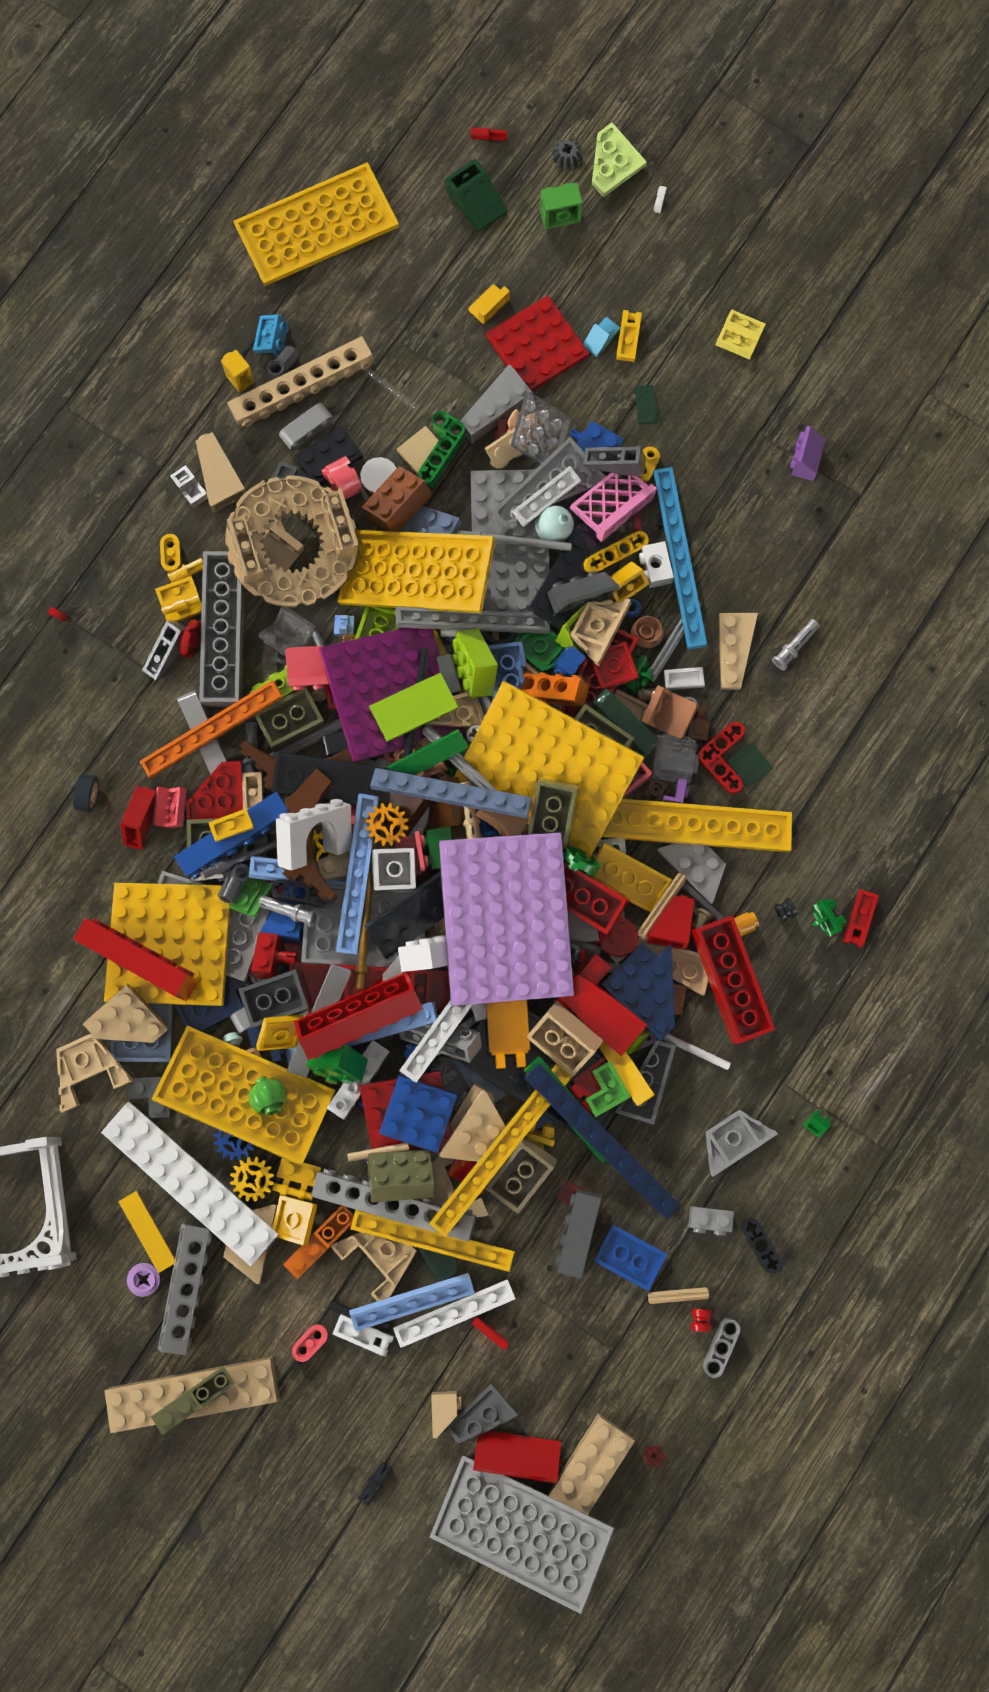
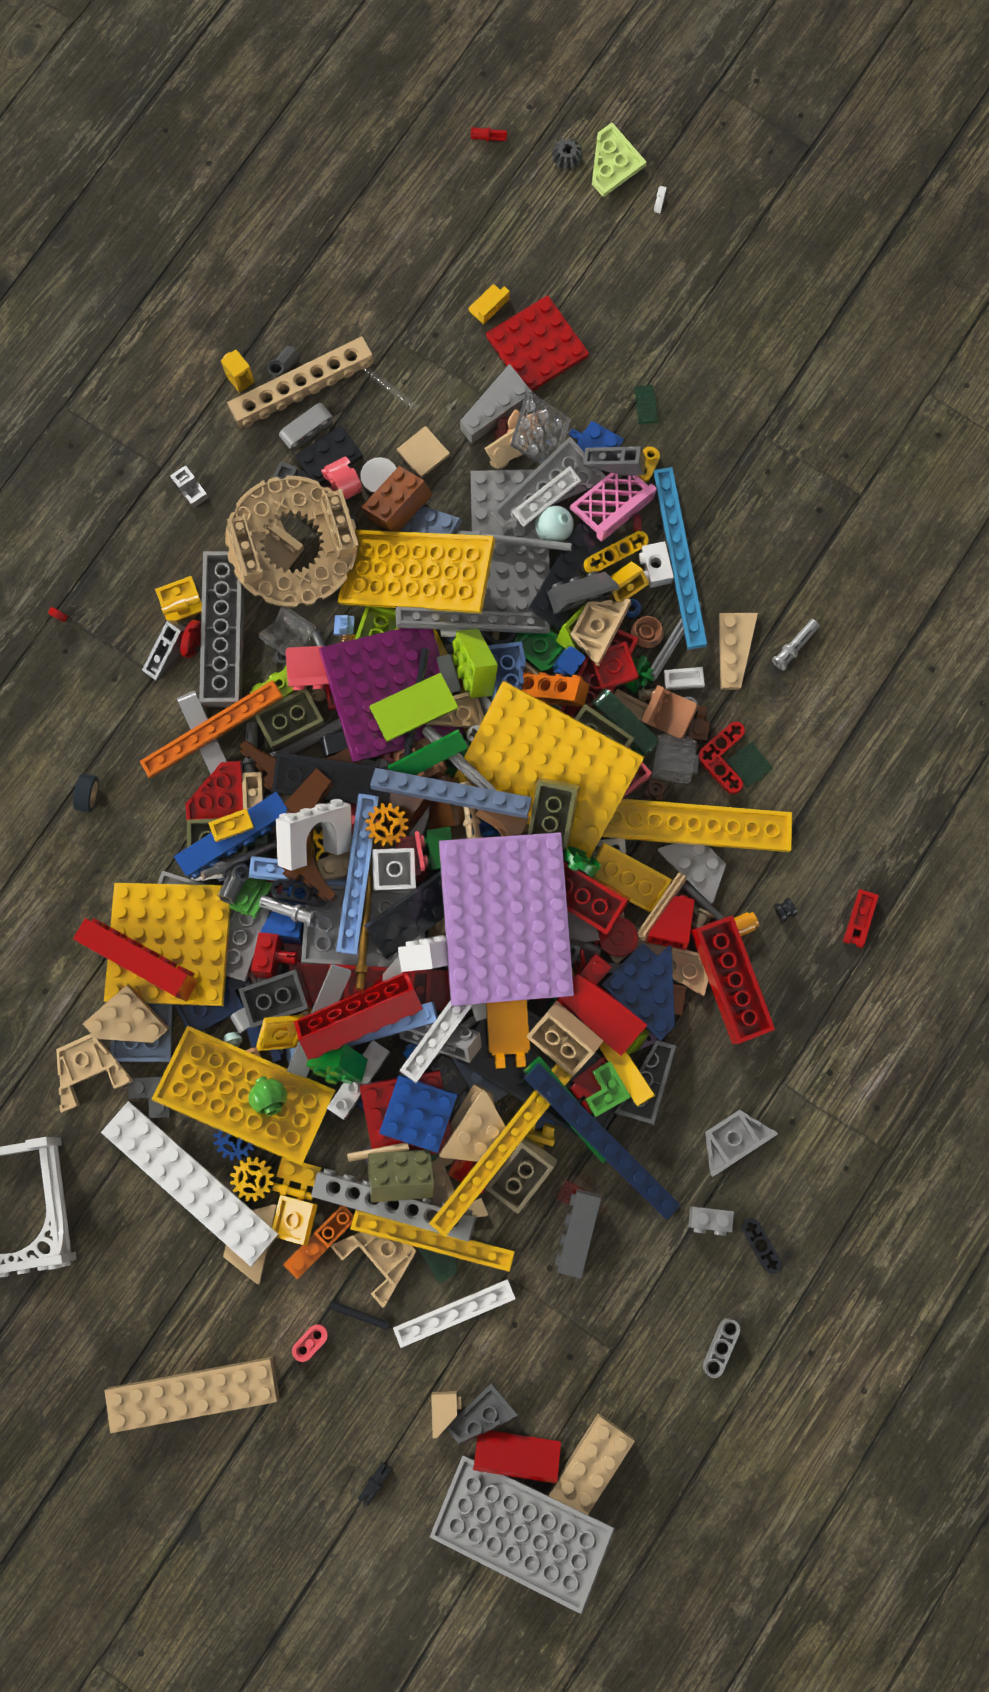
yellow tile [119,1191,175,1273] -> none
red slope [121,786,156,850] -> none
lavender gear [127,1263,160,1297] -> none
olive slope [151,1366,235,1435] -> none
coral bracket [153,787,187,829] -> none
light grey brick [158,1224,211,1355] -> none
yellow plate [160,534,182,573] -> none
yellow axle [168,558,203,583] -> none
tan slope [196,432,246,513] -> none
yellow plate [233,162,399,286] -> none
dark azure bracket [253,314,288,357] -> none
white plate [333,1314,394,1357] -> none
light blue plate [349,1273,475,1331] -> none
green beam [417,411,465,489] -> none
dark green slope [445,159,508,232] -> none
red tile [472,1316,509,1350] -> none
bright green brick [540,182,582,230] -> none
medium azure slope [583,317,620,358] -> none
blue plate [594,1224,667,1291] -> none
yellow plate [616,310,642,362] -> none
clear red plate [644,1445,664,1467] -> none
tan axle [648,1287,709,1304] -> none
medium lavender bracket [662,779,689,803] -> none
white bar [663,1034,731,1070] -> none
red wheel [691,1308,713,1332] -> none
light yellow slope [715,309,766,360] -> none
medium lavender slope [790,426,826,481] -> none
green tile [803,1110,831,1138] -> none
green hips [811,898,847,937] -> none

